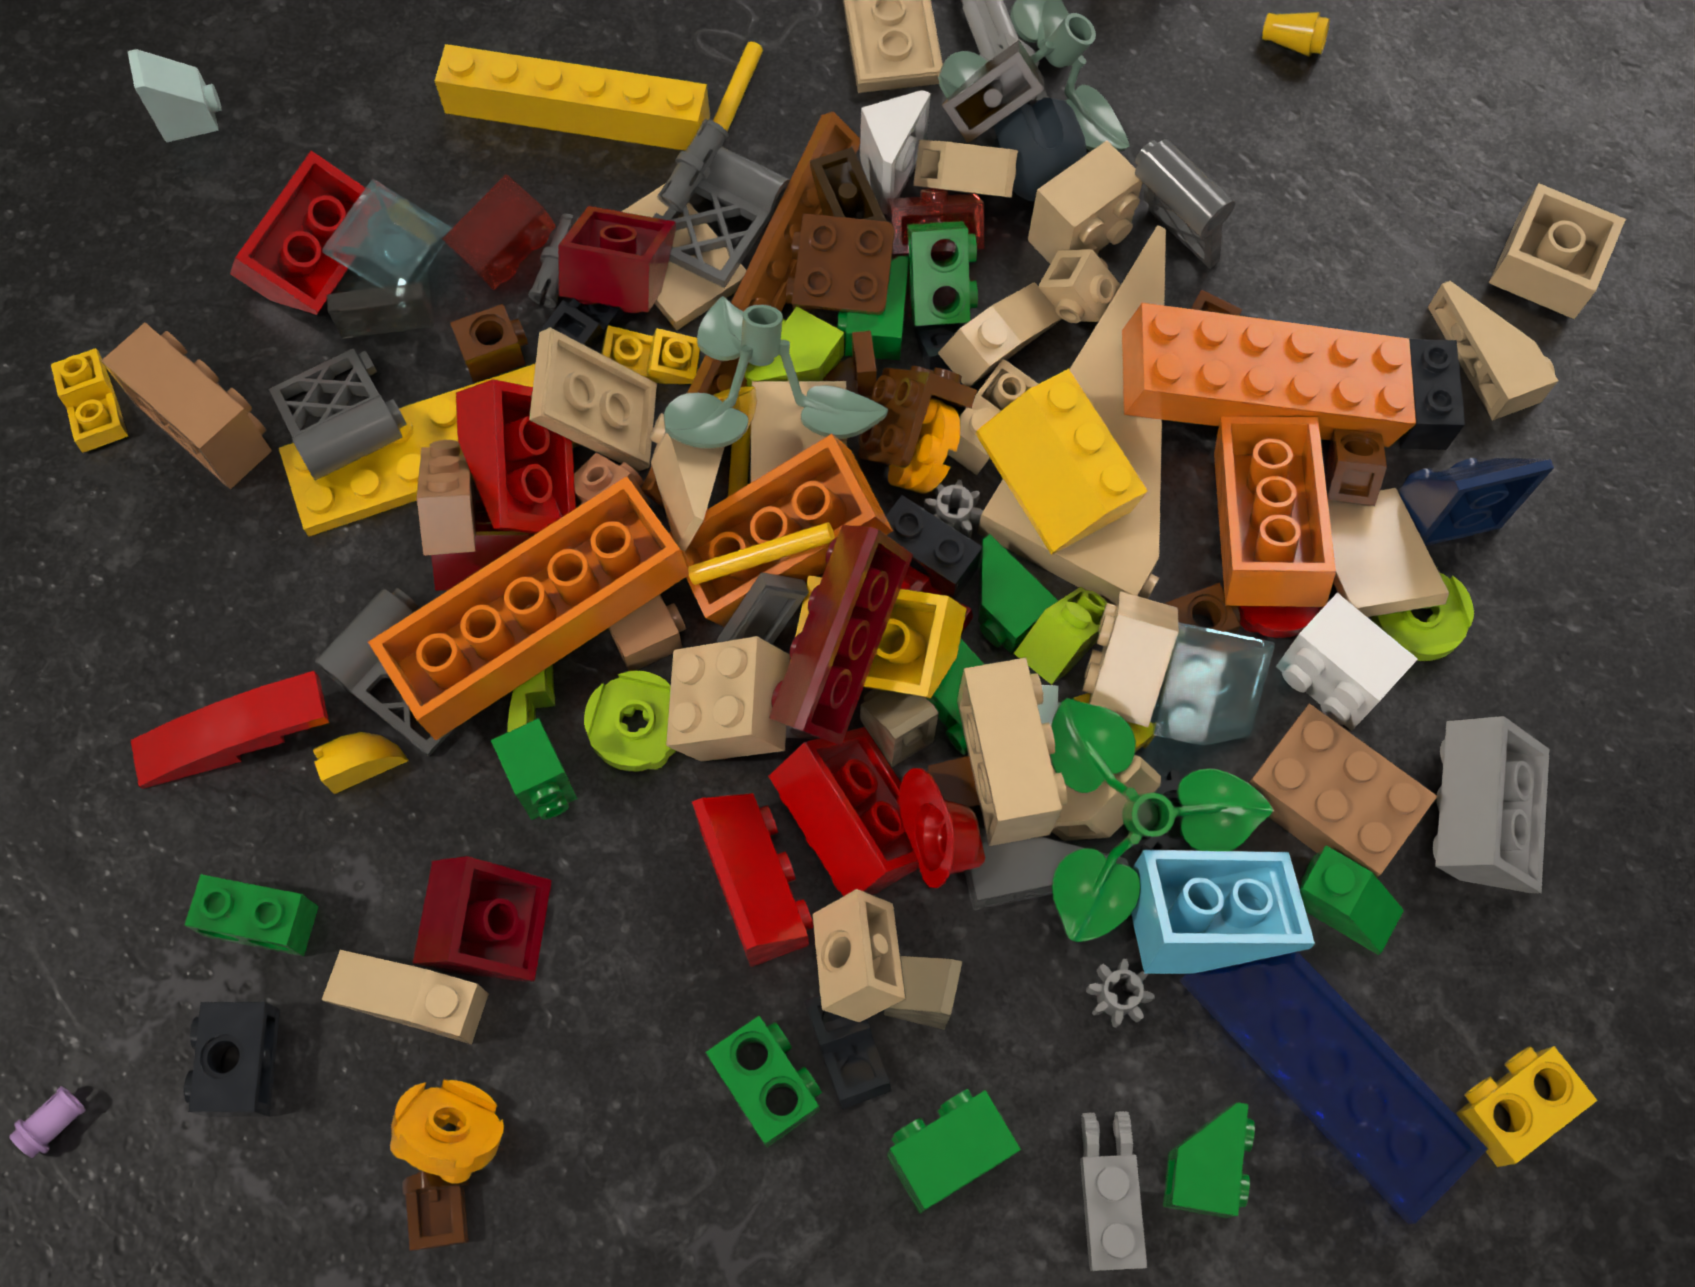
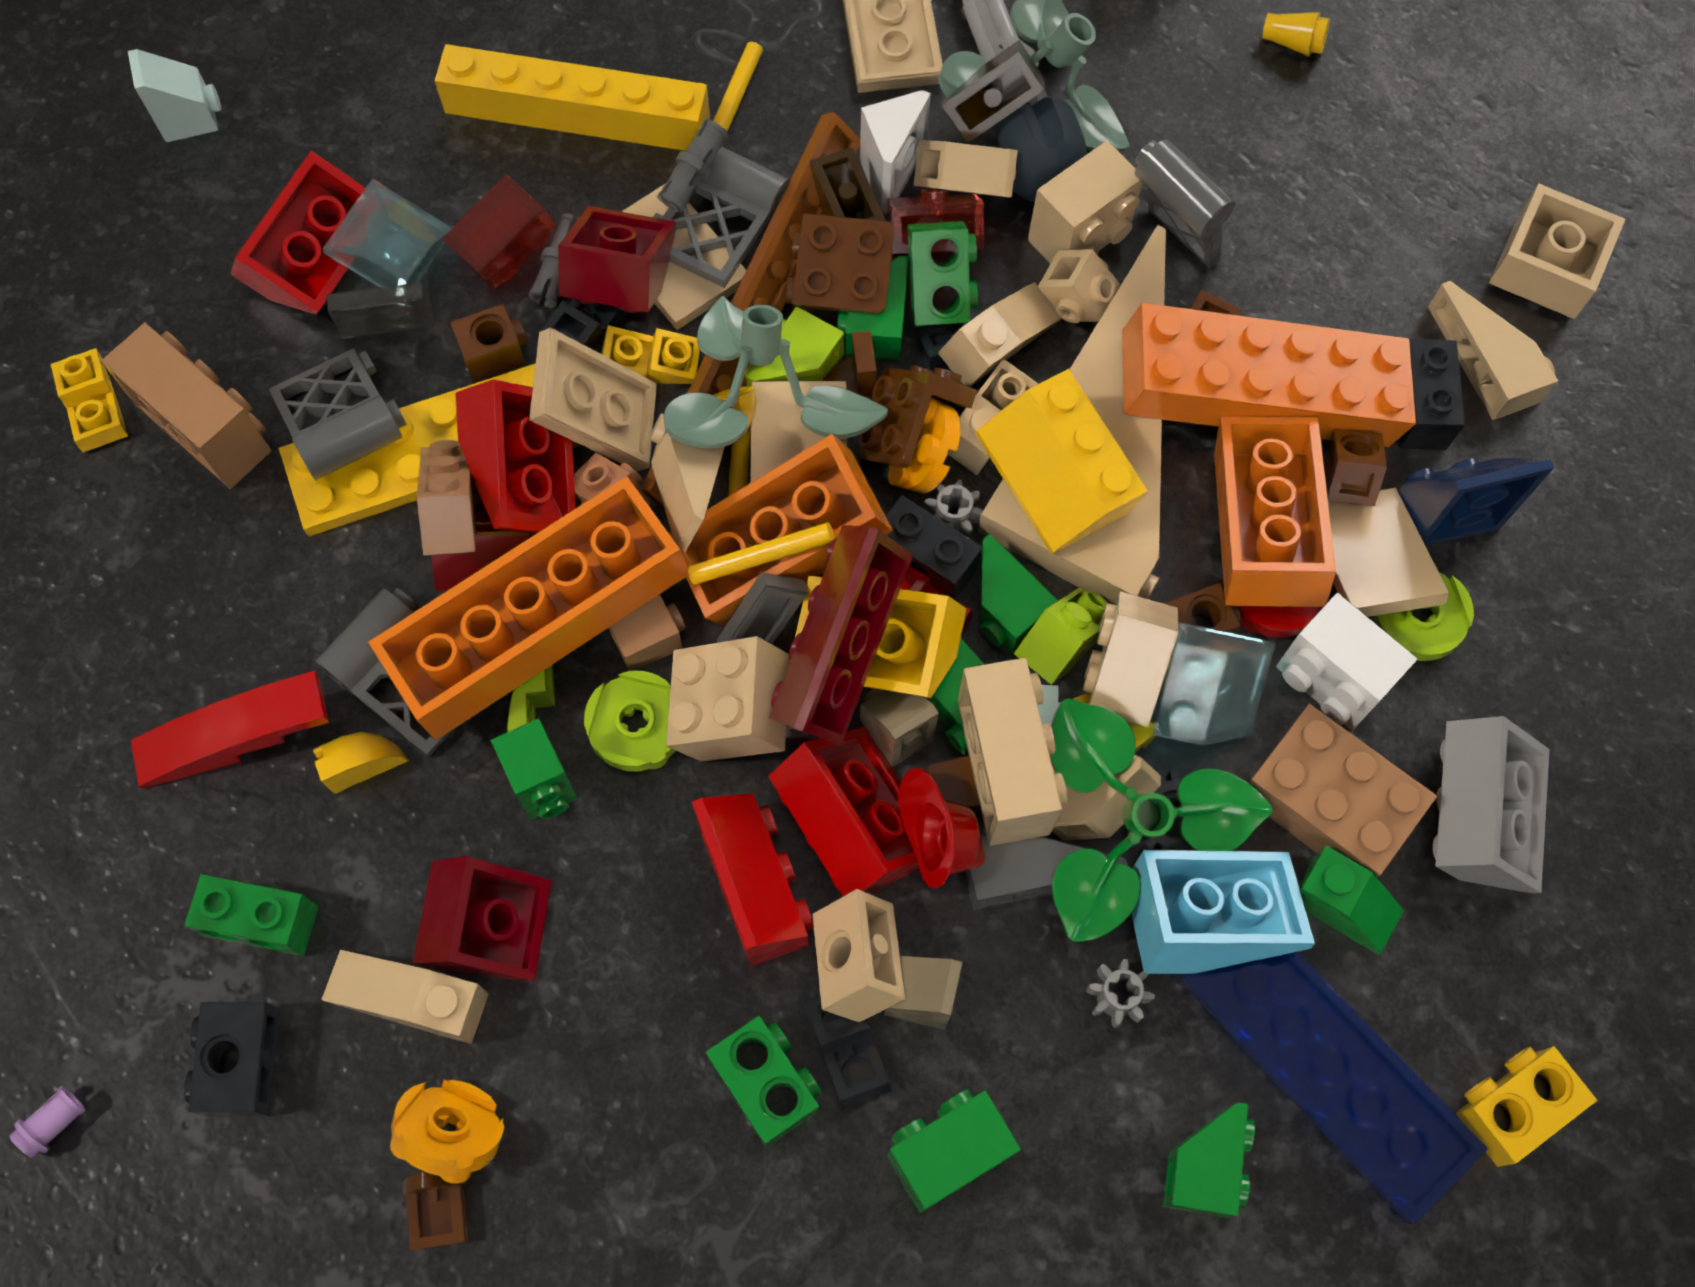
light grey hinge [1080,1111,1147,1271] -> none

